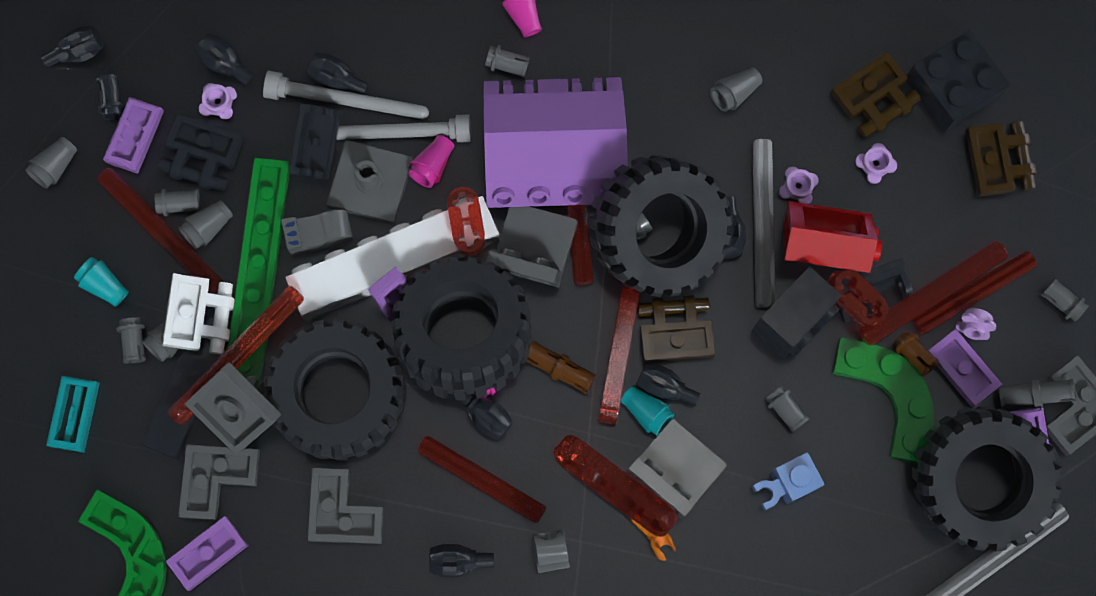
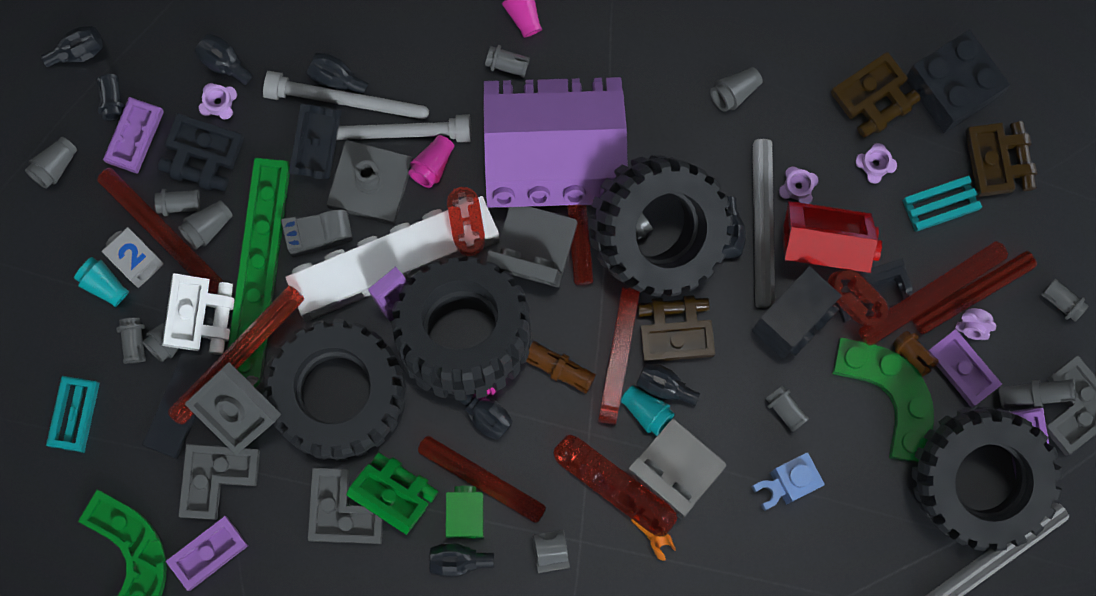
none -> light grey brick [102,227,164,288]
none -> green plate [346,452,439,535]
none -> green brick [446,486,484,539]
none -> teal tile [902,176,982,232]

